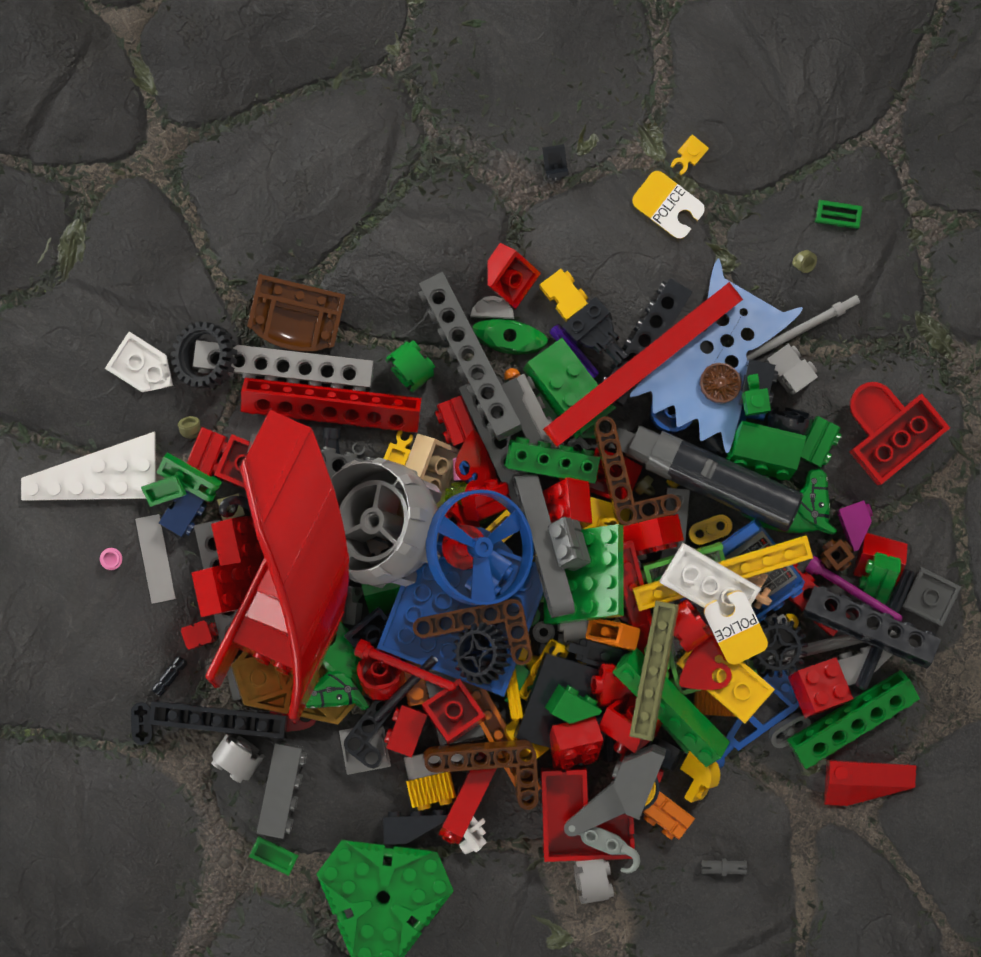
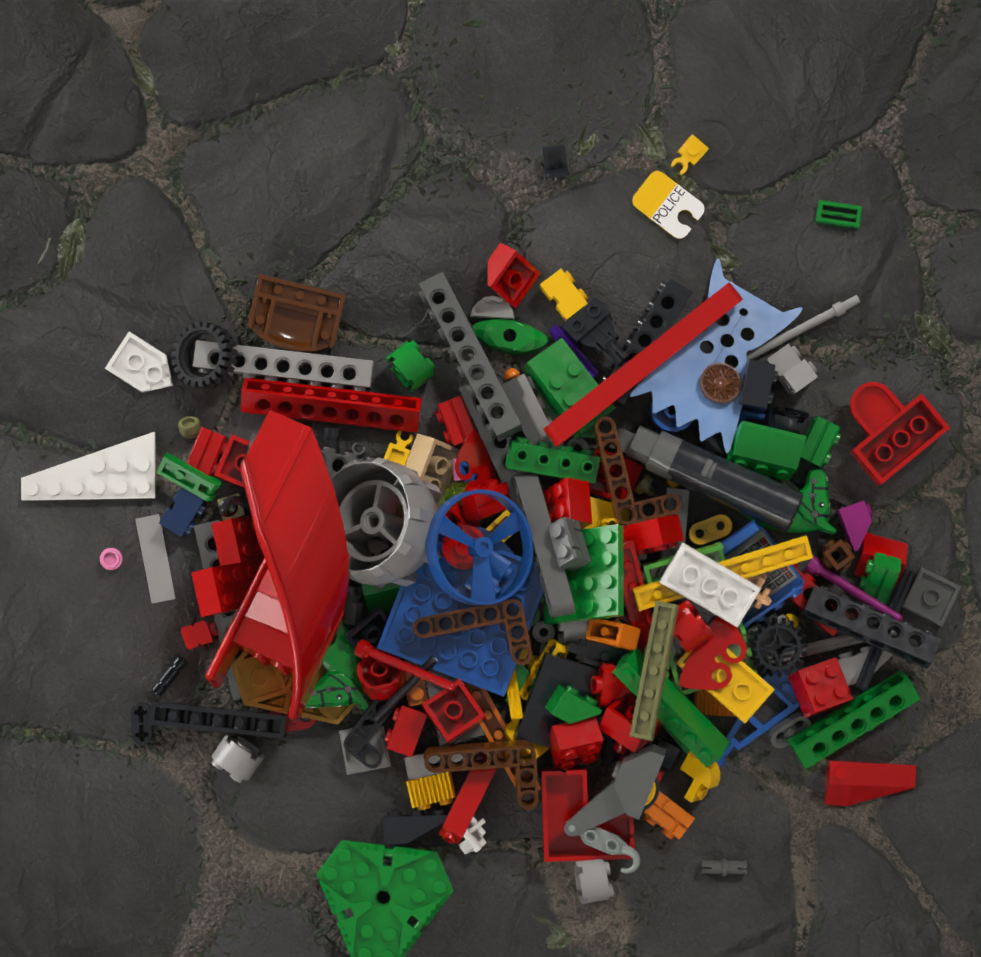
green tile [141,475,186,507] -> none
green tile [248,836,299,876] -> none
dark grey brick [257,742,308,839] -> none
black gear [452,622,512,685] -> none
piece [704,590,768,665] -> none
green brick [742,374,771,416] -> none
olive tile [792,250,817,273] -> none

